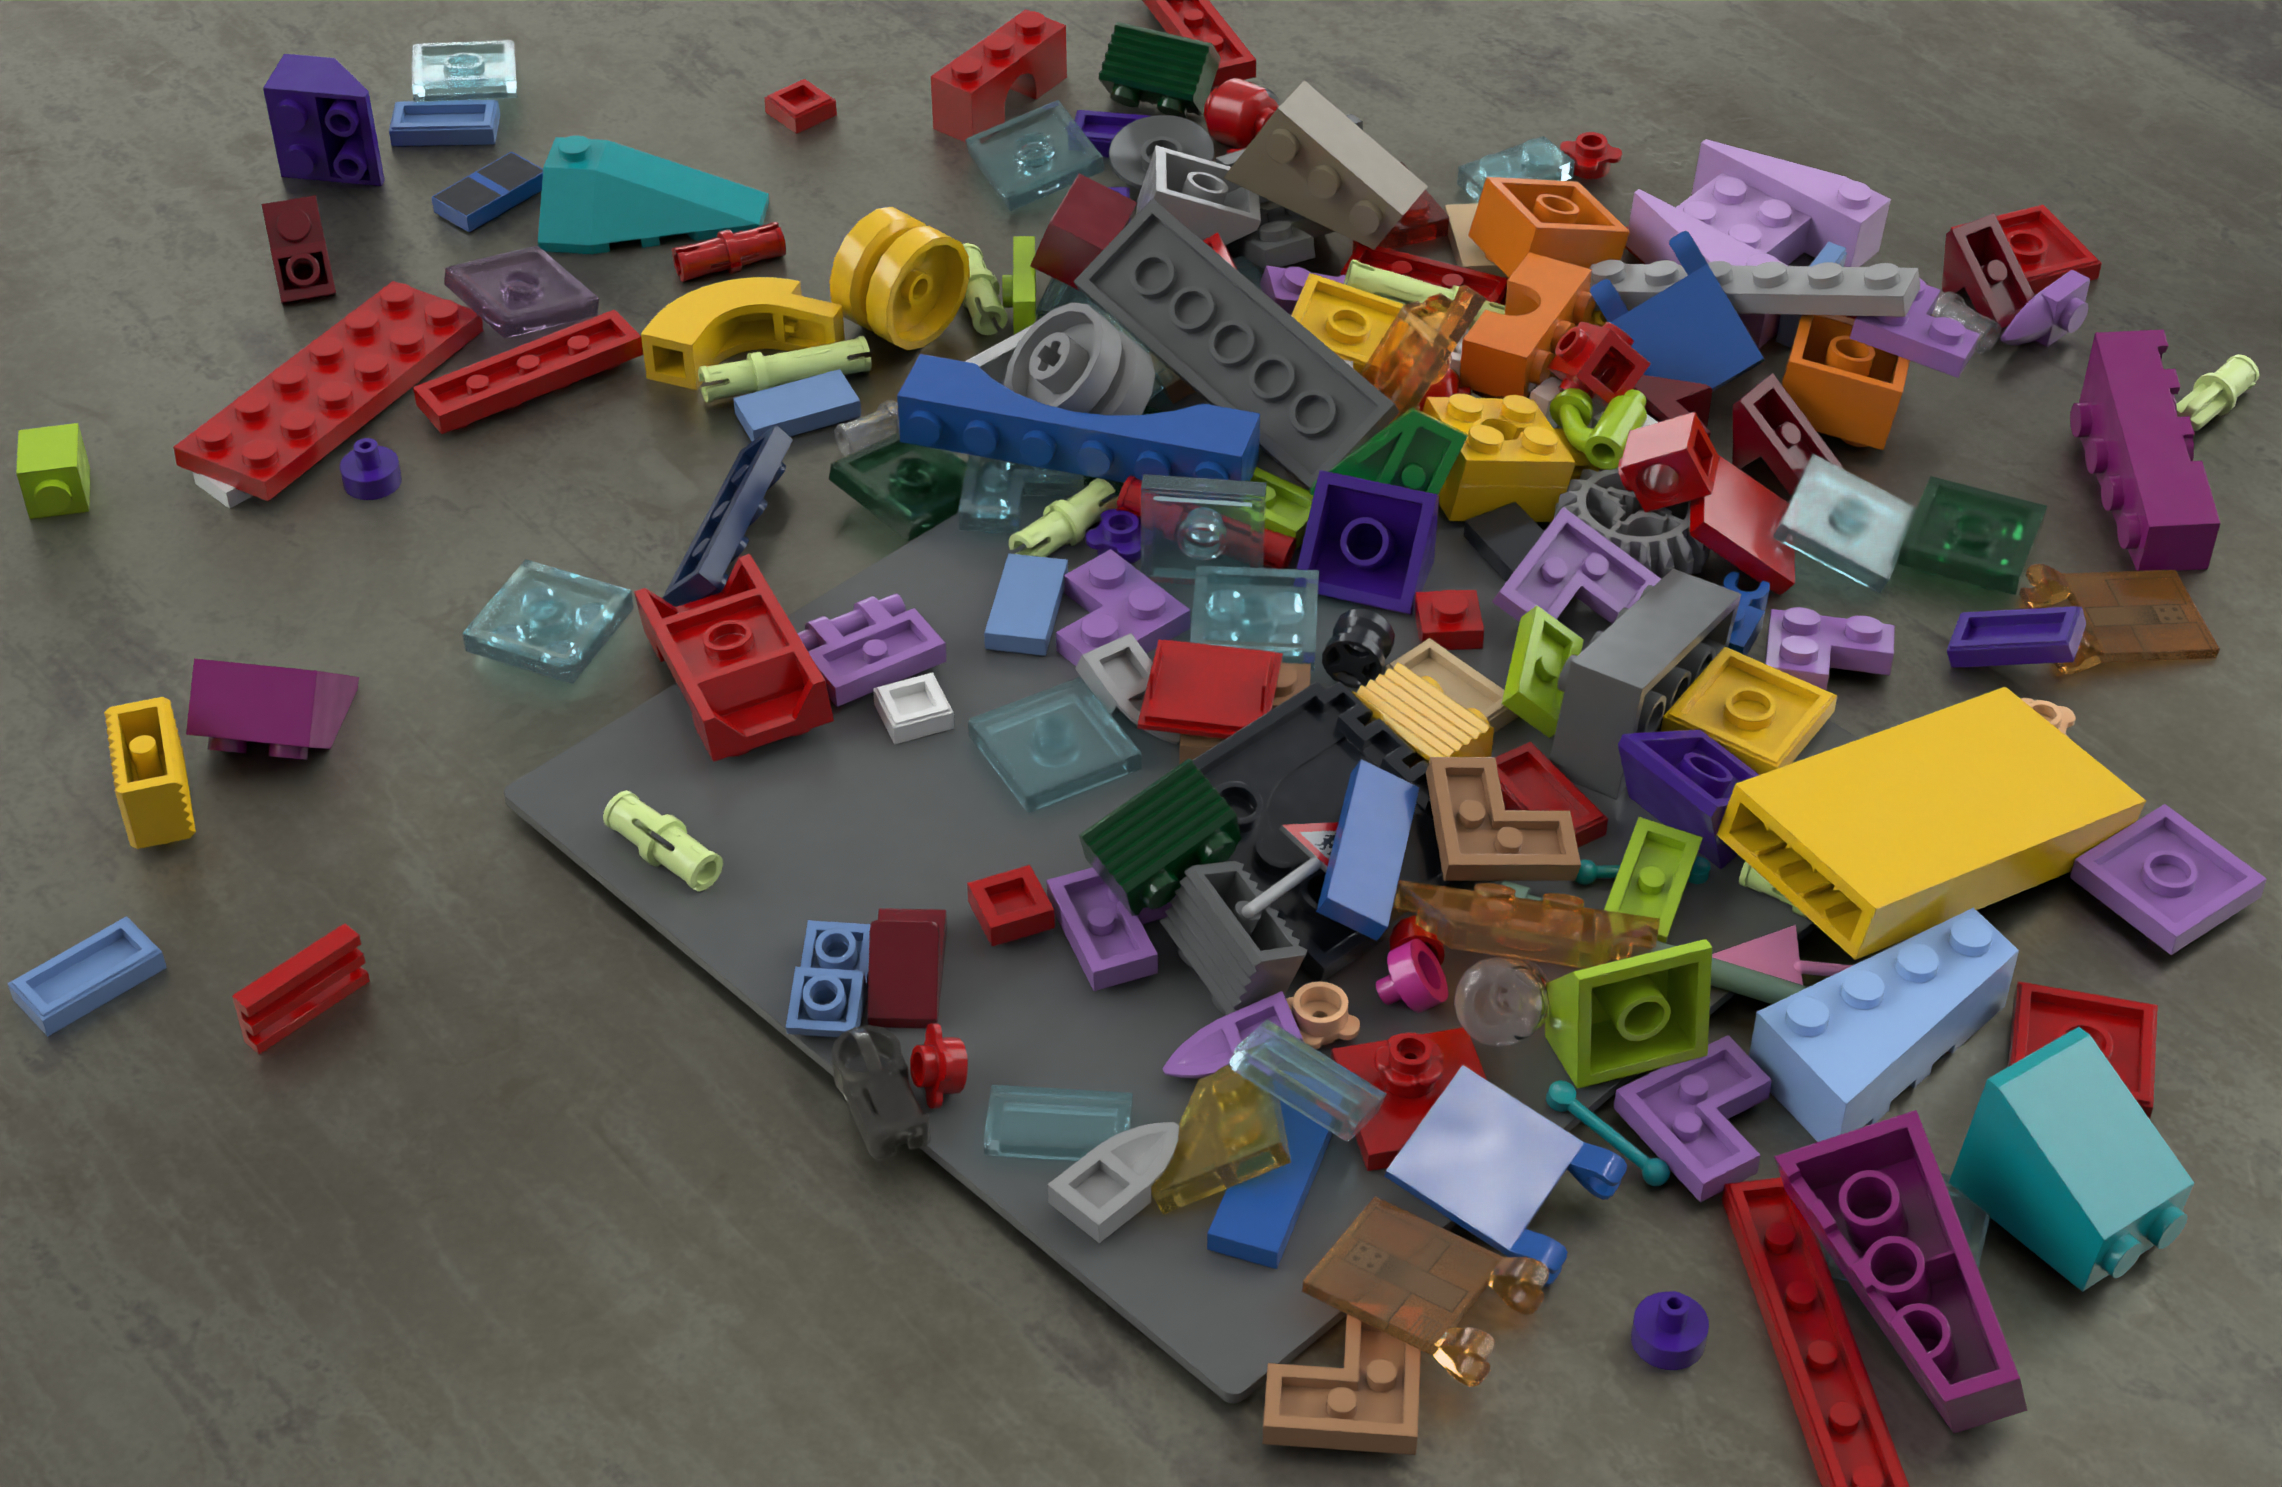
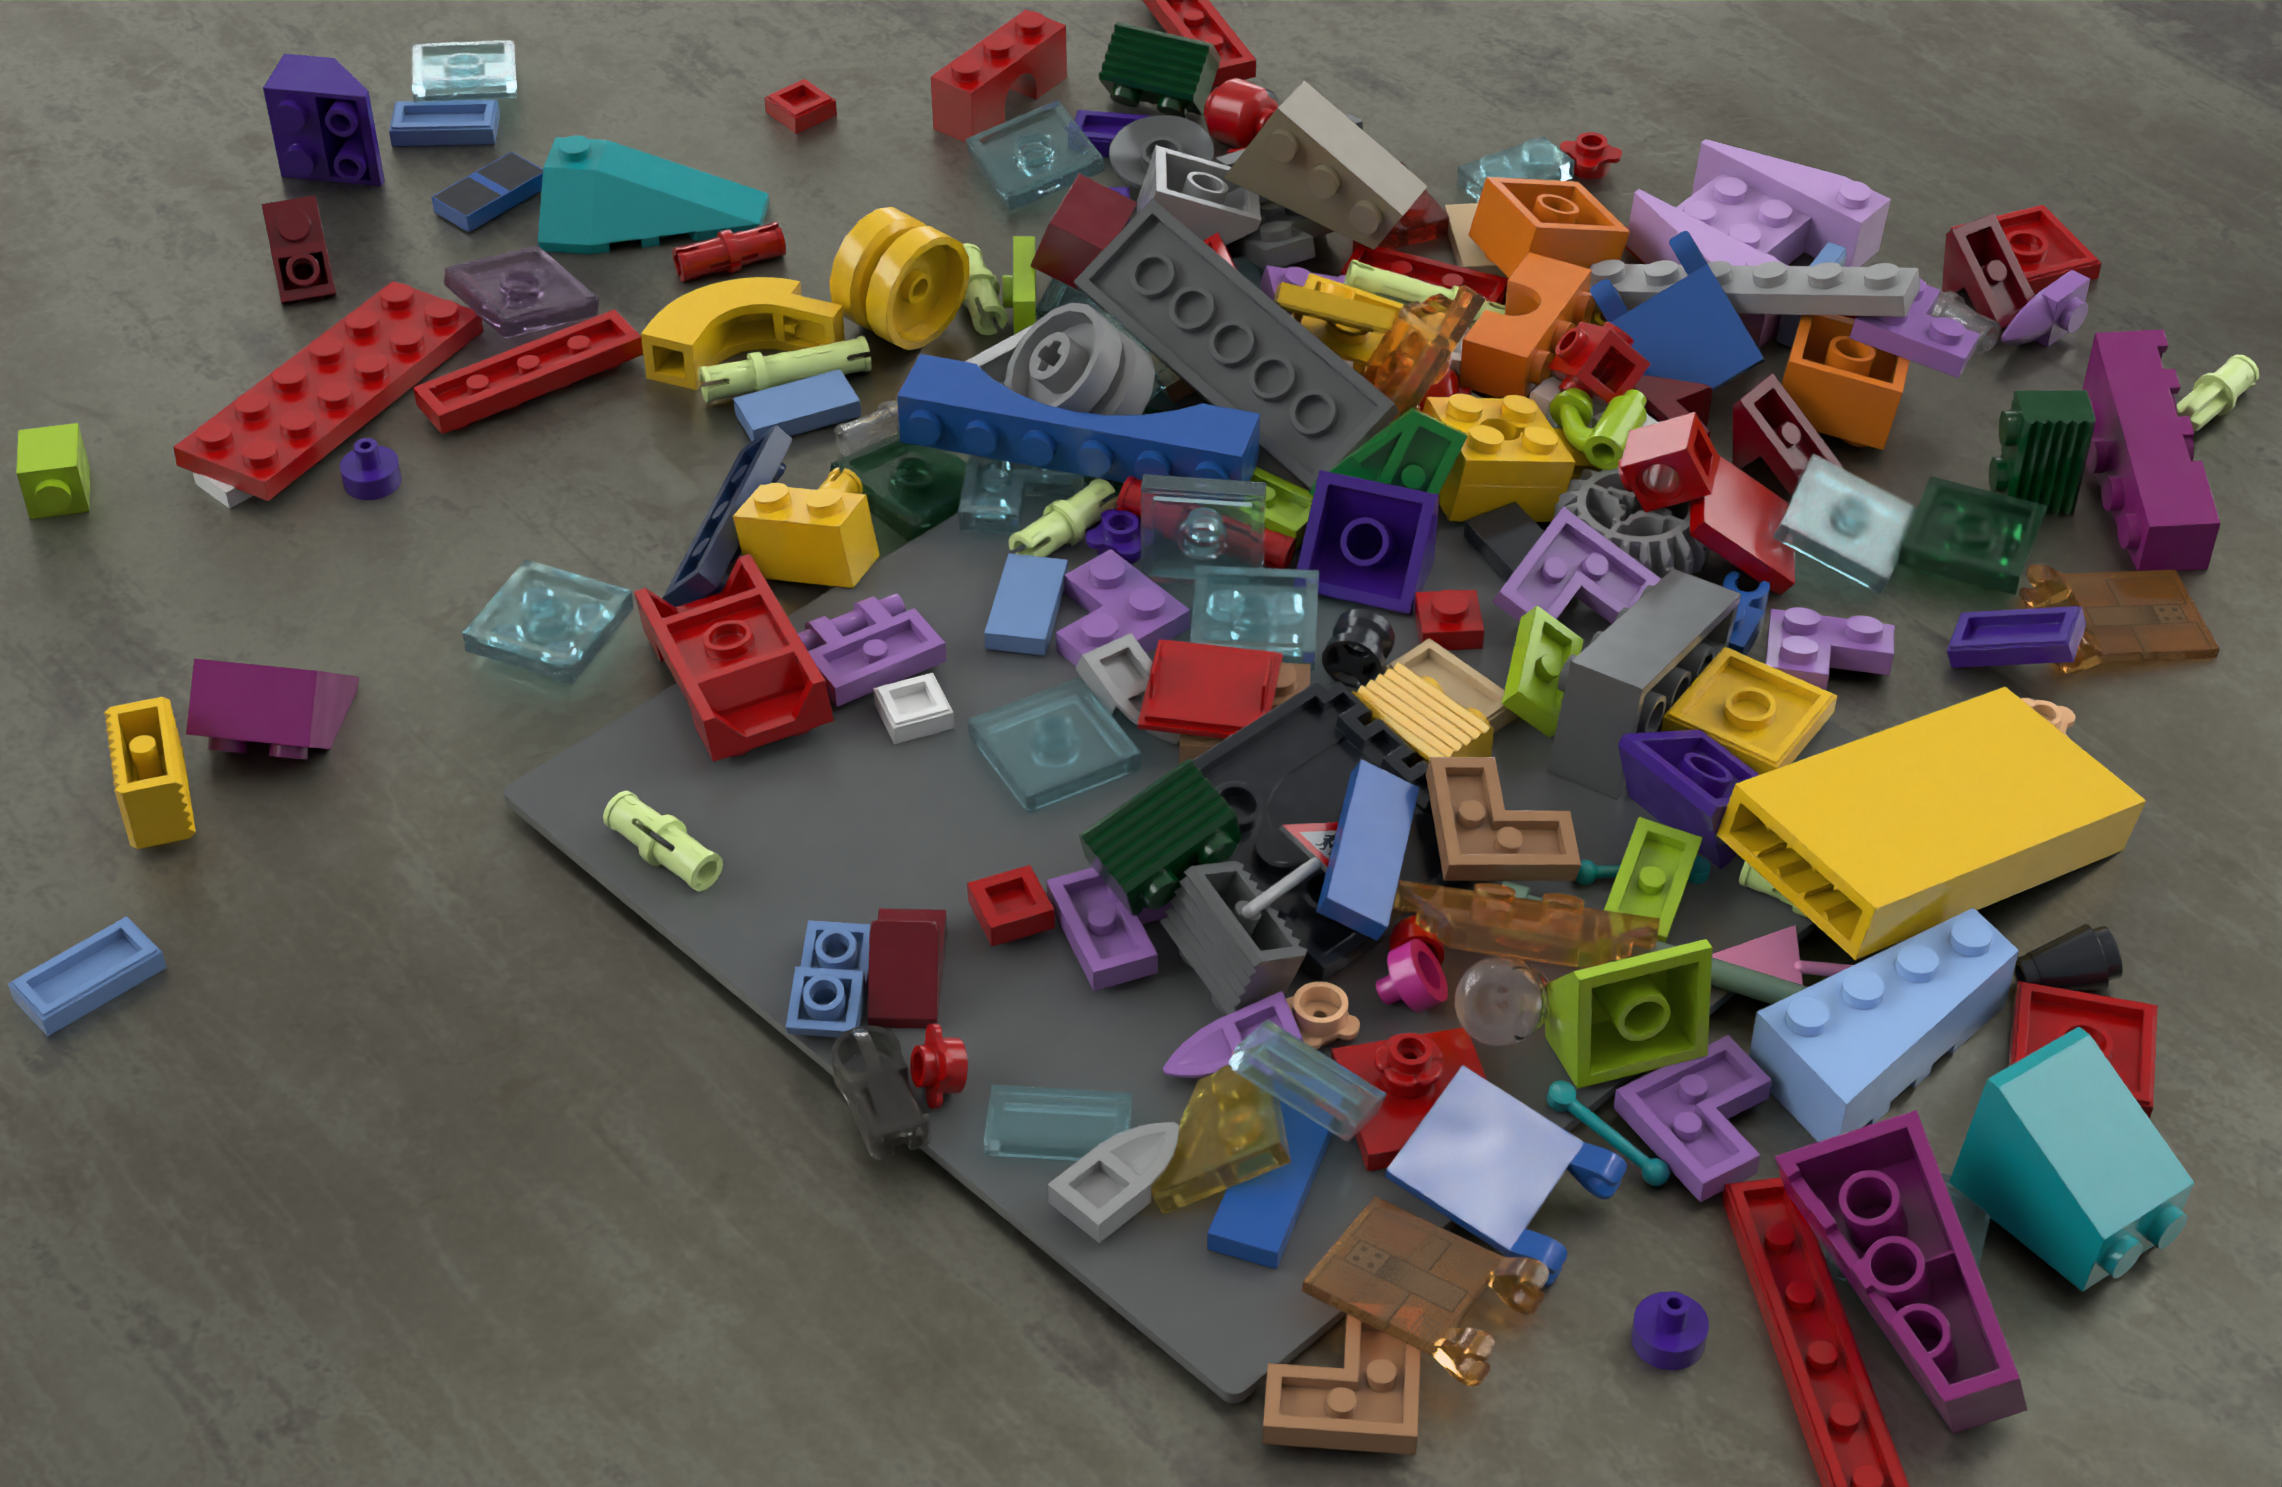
red tile [232,923,370,1055] -> none
red tile [1495,741,1608,848] -> none
medium lavender plate [2070,804,2267,955] -> none
none -> yellow brick [733,468,880,588]
none -> yellow plate [1274,282,1396,334]
none -> dark green brick [1989,390,2096,516]
none -> black cone [2014,924,2123,992]

